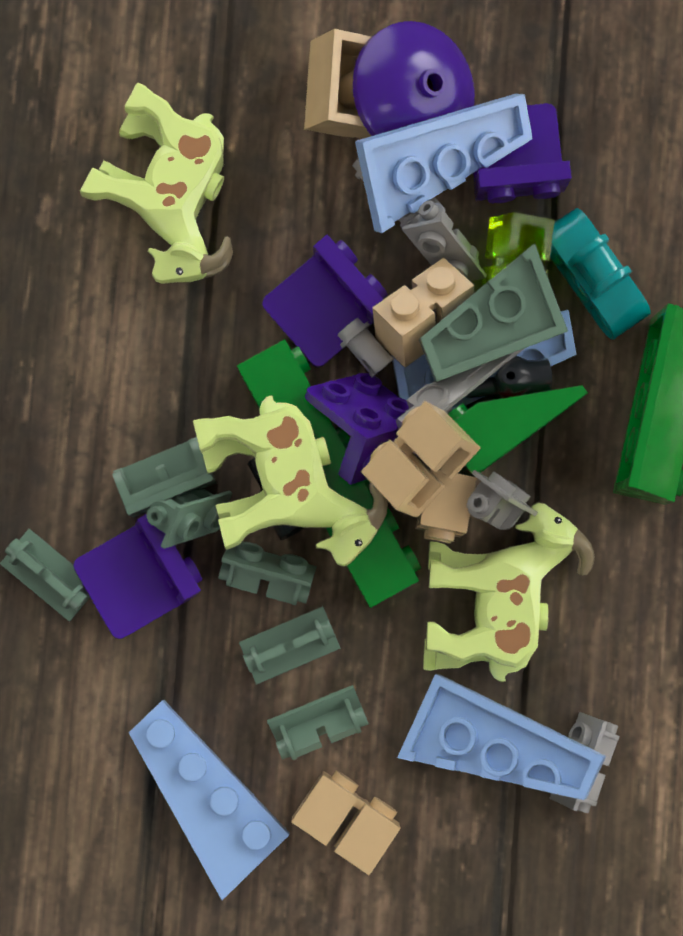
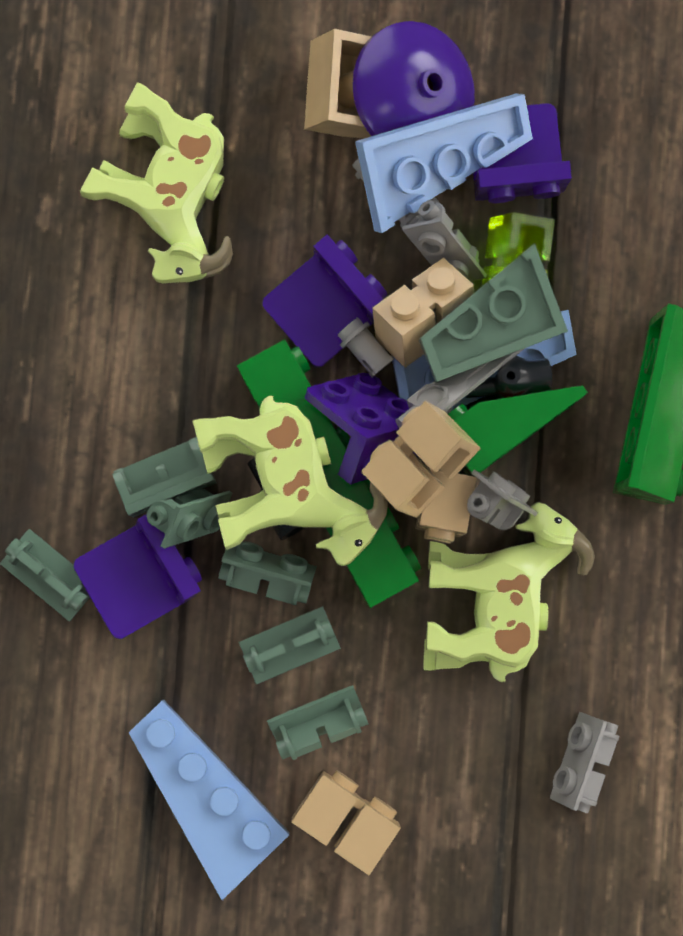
light blue wing [397,674,606,800] -> none
teal piece [538,208,651,340] -> none

